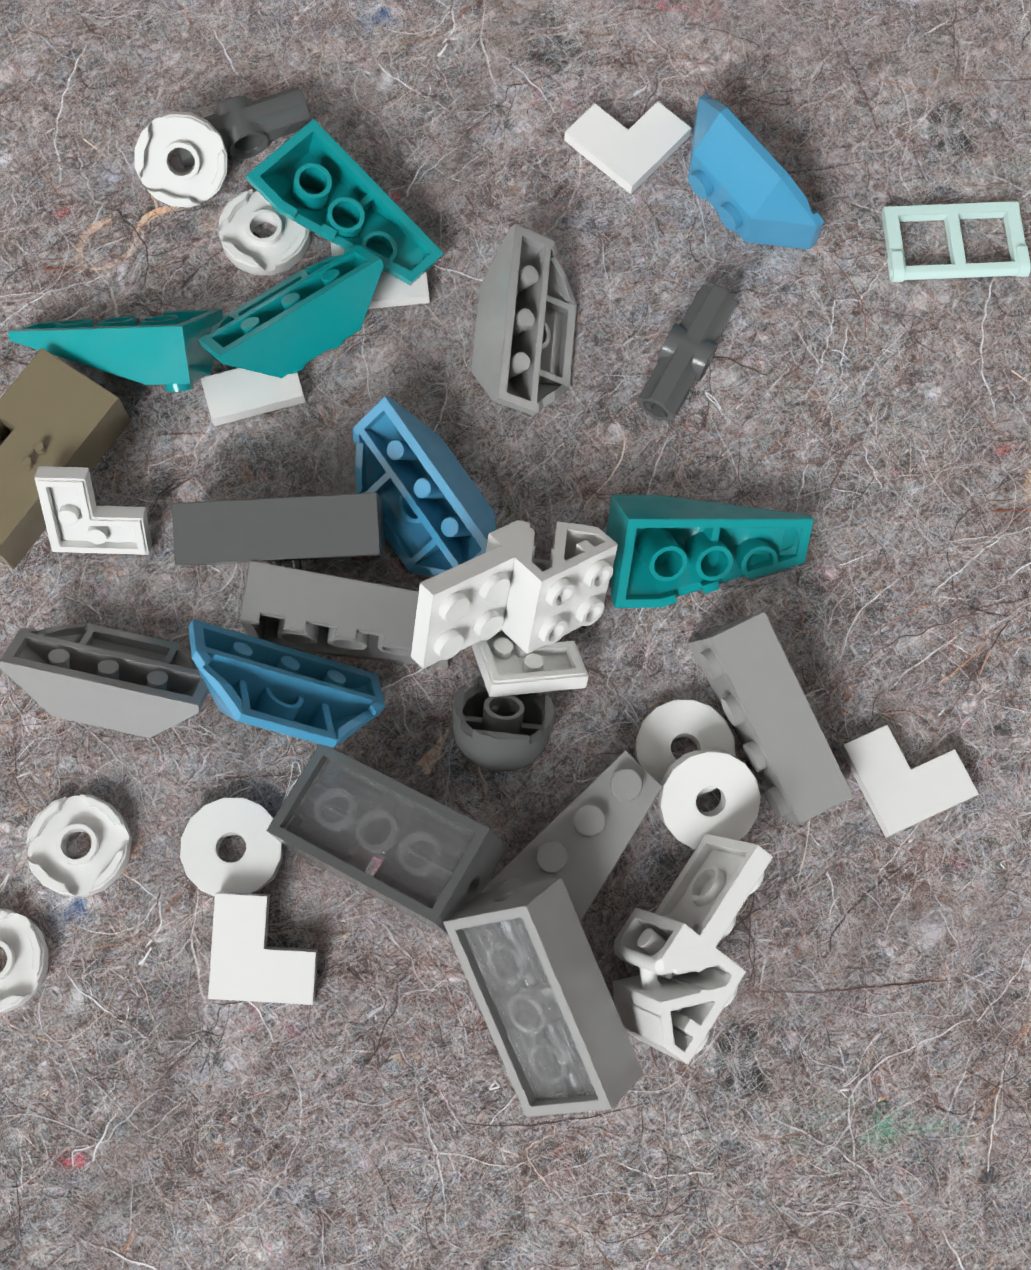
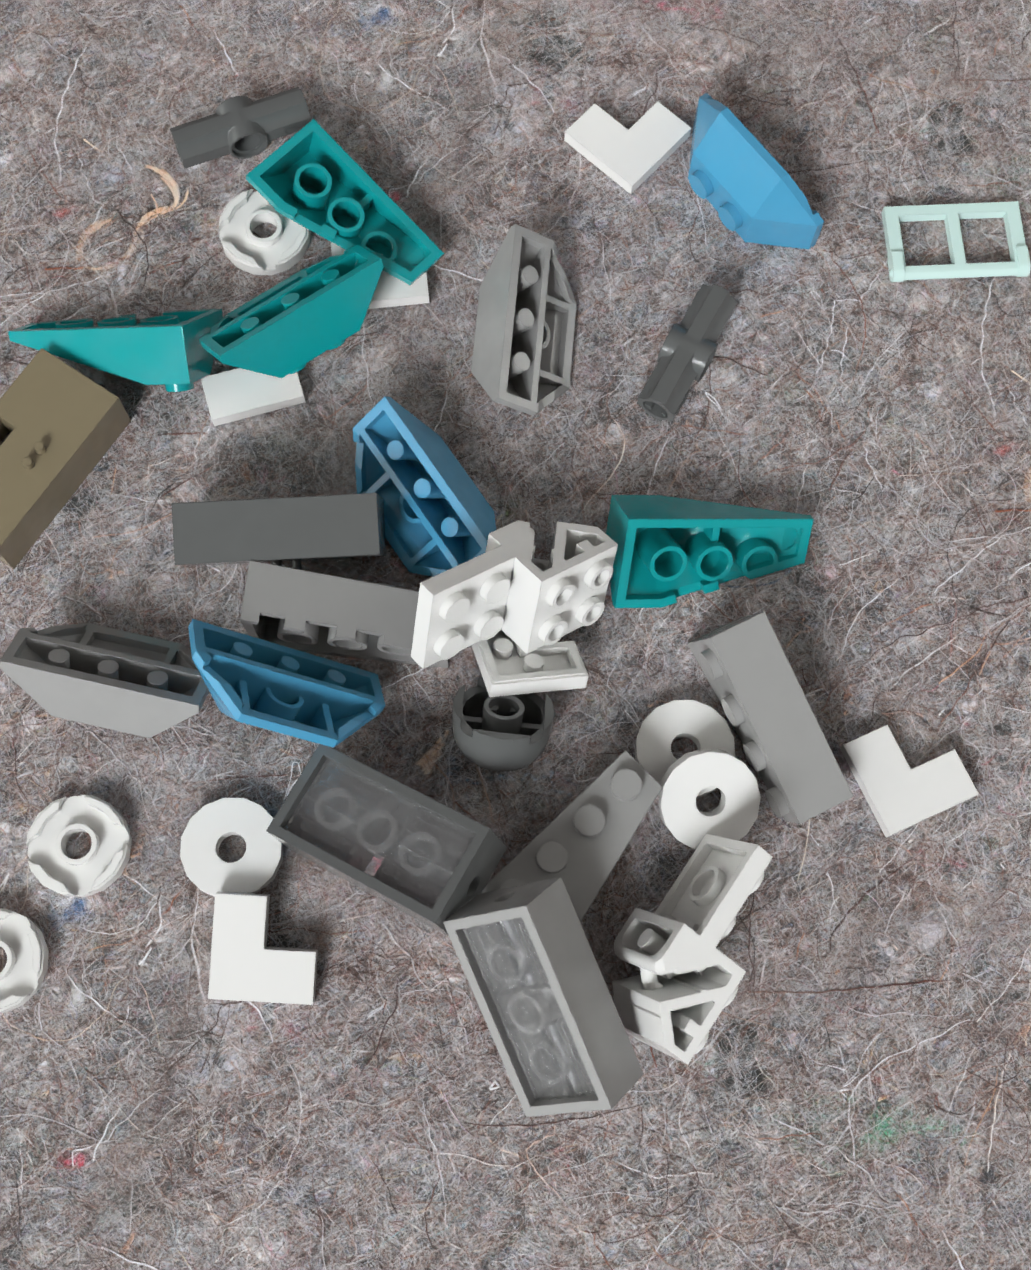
white tile [34,466,152,555] -> none
white tile [135,111,228,207] -> none

